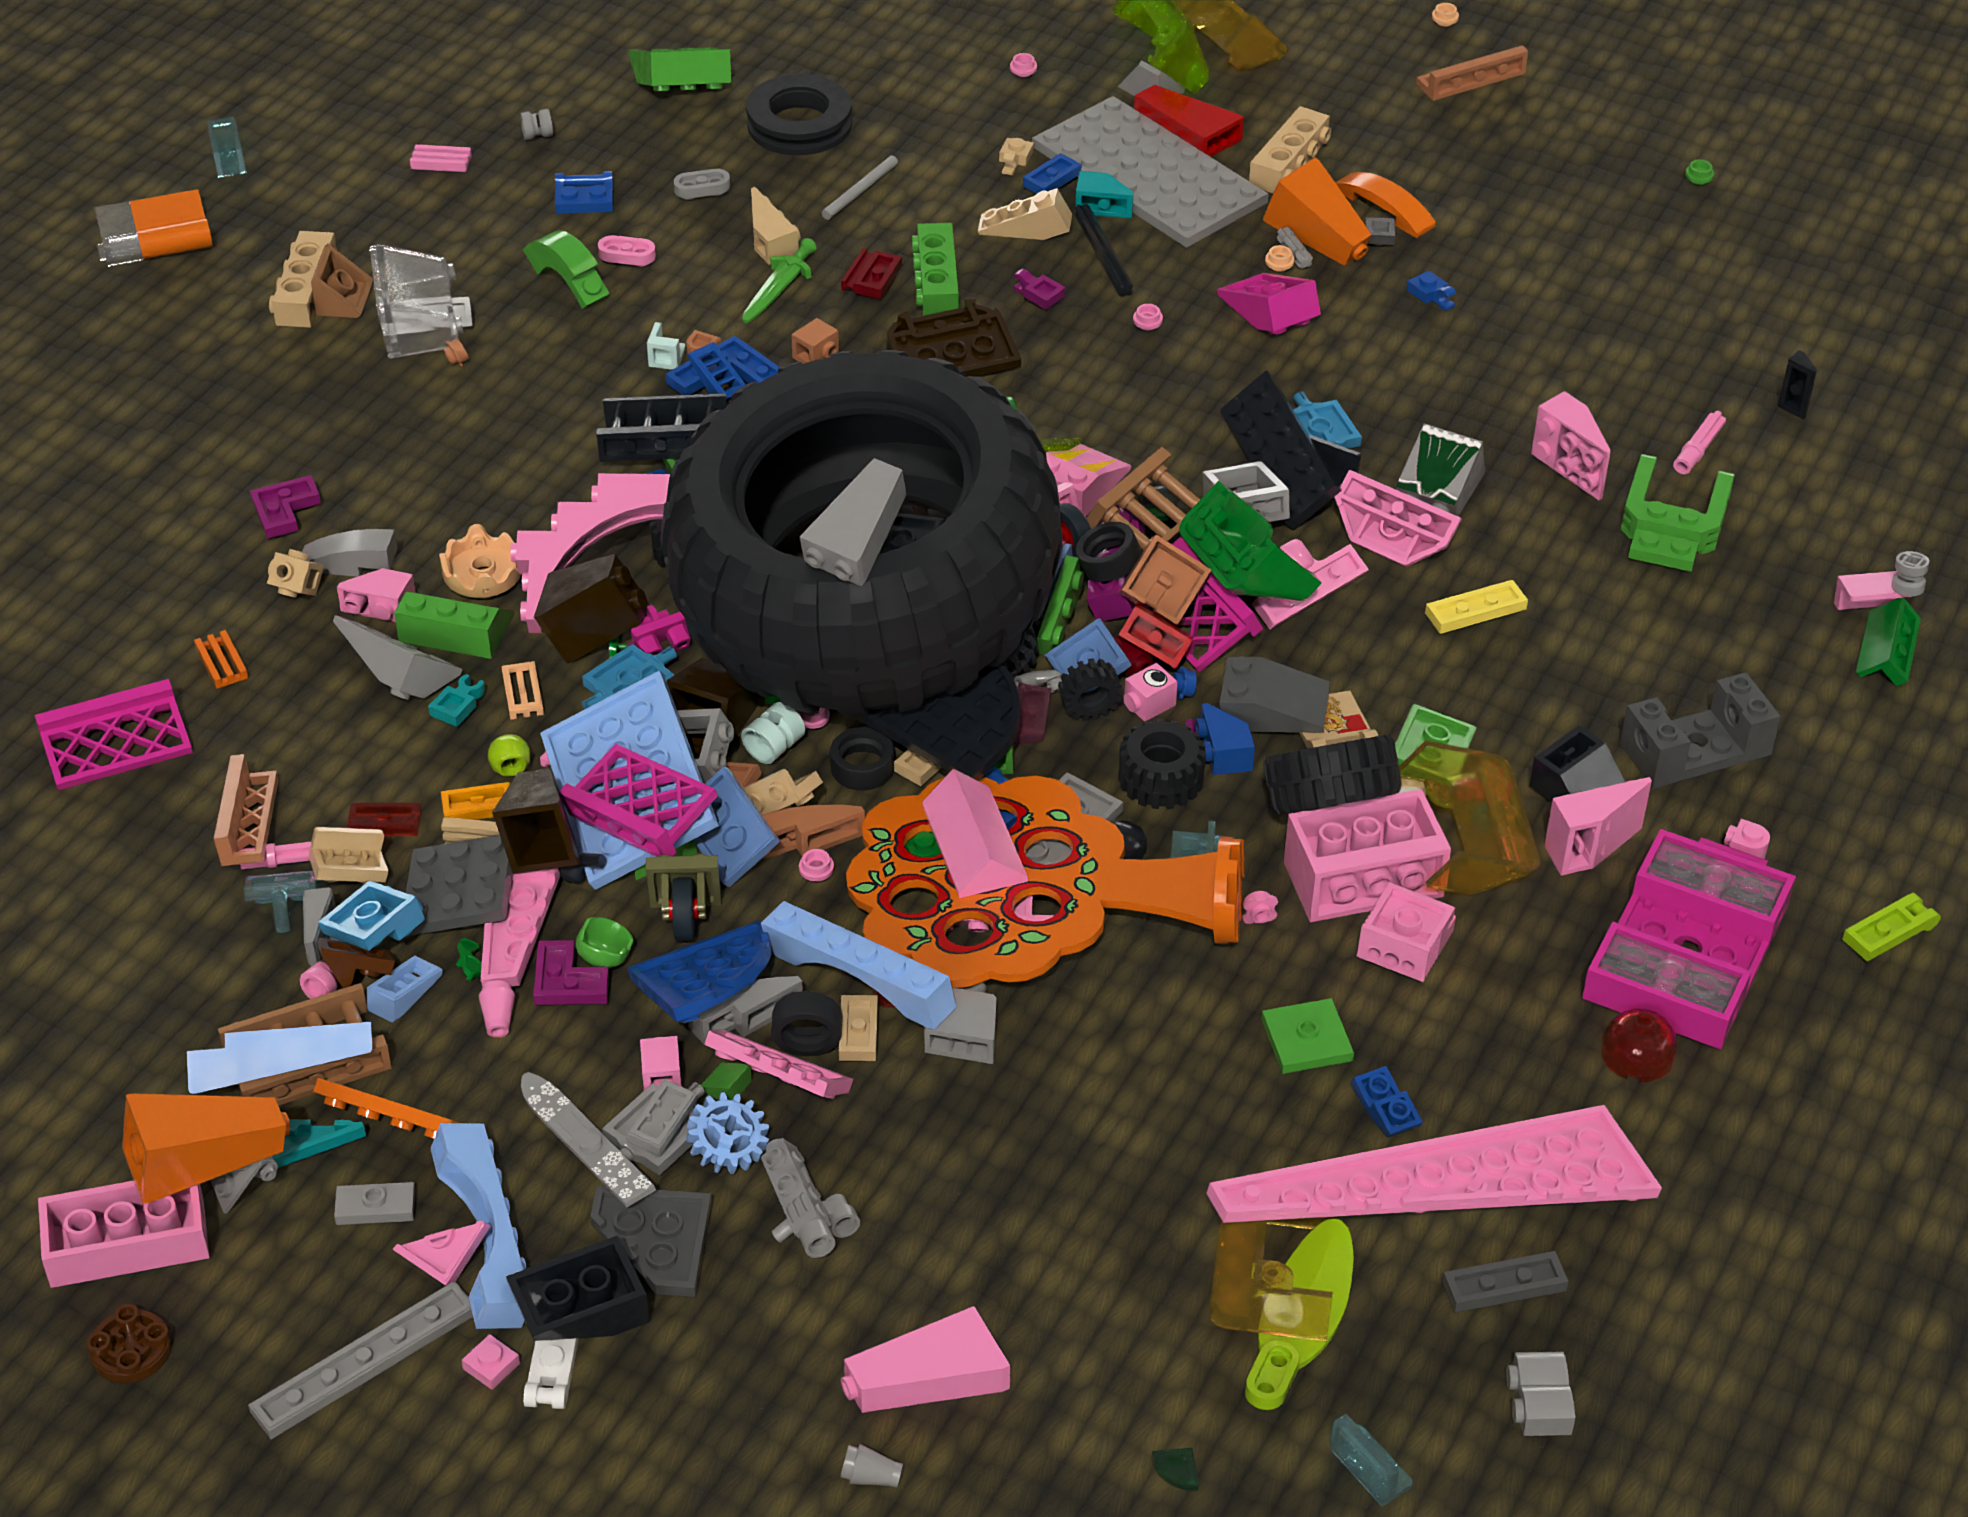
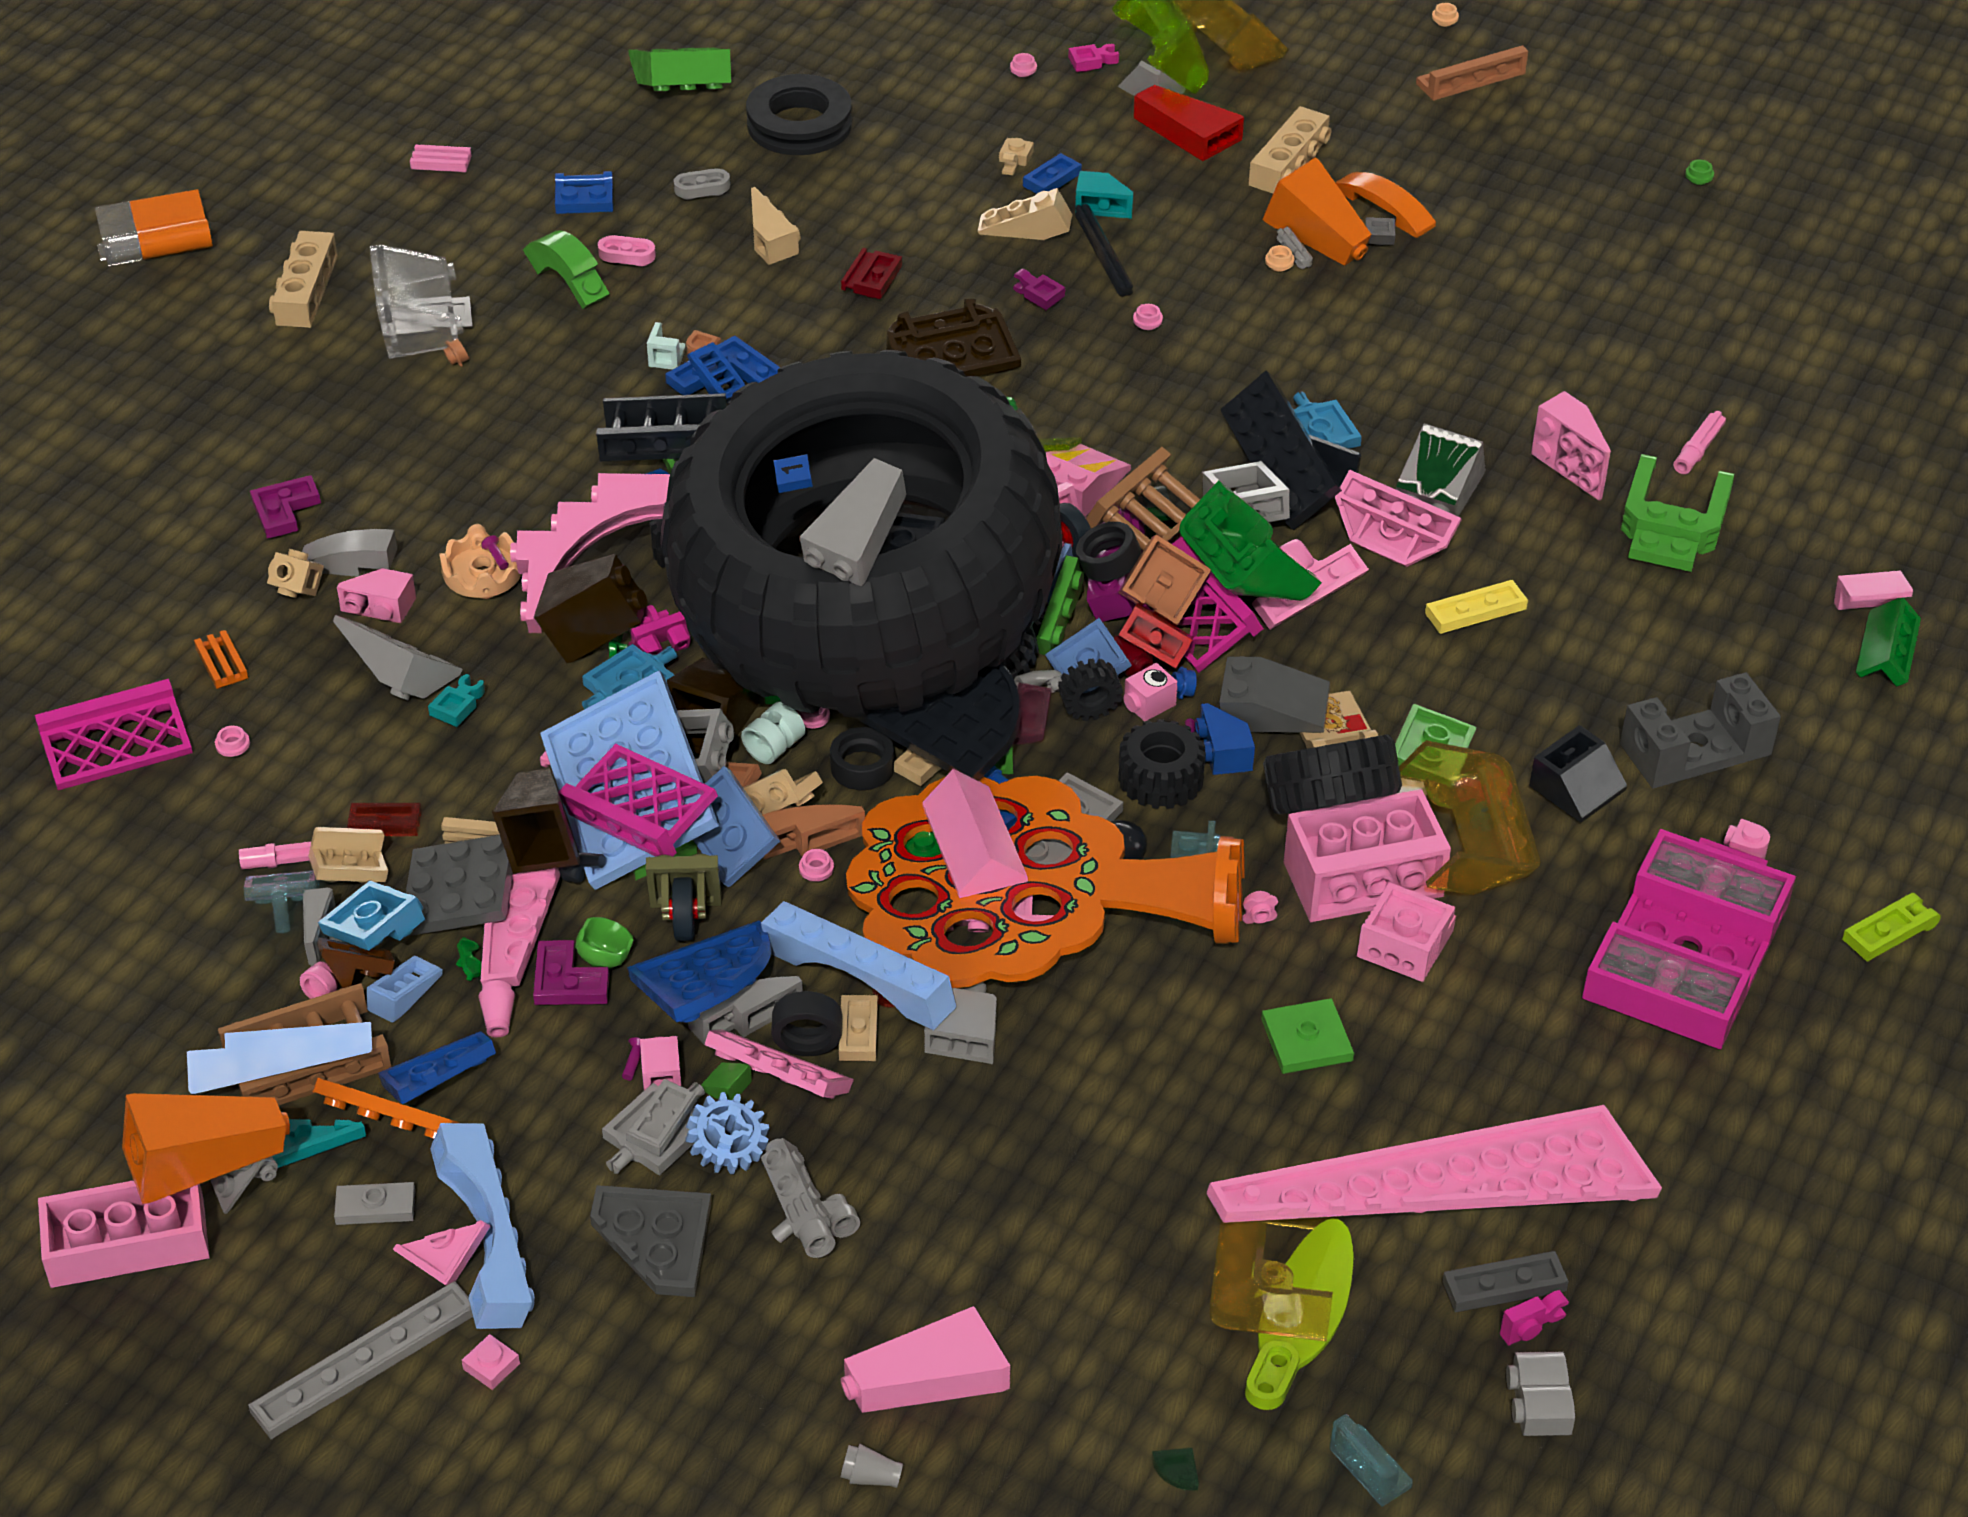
reddish brown tile [86,1304,171,1383] -> none
clear light blue slope [206,116,246,177] -> none
nougat fence [214,754,279,866] -> none
medium nougat slope [311,243,374,318] -> none
bright green slope [394,591,514,659] -> none
light orange tile [441,782,510,820] -> none
lime piece [488,734,531,776] -> none
light nougat tile [501,661,544,720] -> none
black slope [506,1235,650,1341] -> none
light grey wheel [520,109,553,141] -> none
light grey piece [521,1072,656,1207] -> none
white plate [523,1338,579,1409] -> none
bright green sword [742,238,817,323] -> none
nougat brick [792,318,839,364] -> none
light grey bar [822,155,898,220] -> none
bright green brick [912,223,959,316] -> none
light grey plate [1032,96,1269,248] -> none
dark pink slope [1217,273,1321,334] -> none
blue slope [1351,1066,1423,1137] -> none
blue plate [1407,271,1456,311] -> none
bright pink slope [1544,777,1652,876] -> none
clear red cylinder [1602,1008,1677,1082] -> none
black slope [1778,350,1817,419] -> none
light grey wheel [1891,551,1930,596] -> none
none -> bright pink plate [215,726,250,757]
none -> blue wing [378,1031,496,1105]
none -> magenta piece [481,535,509,570]
none -> magenta piece [622,1037,641,1081]
none -> blue tile [774,454,813,493]
none -> dark pink plate [1068,44,1119,72]
none -> dark pink plate [1500,1290,1569,1346]

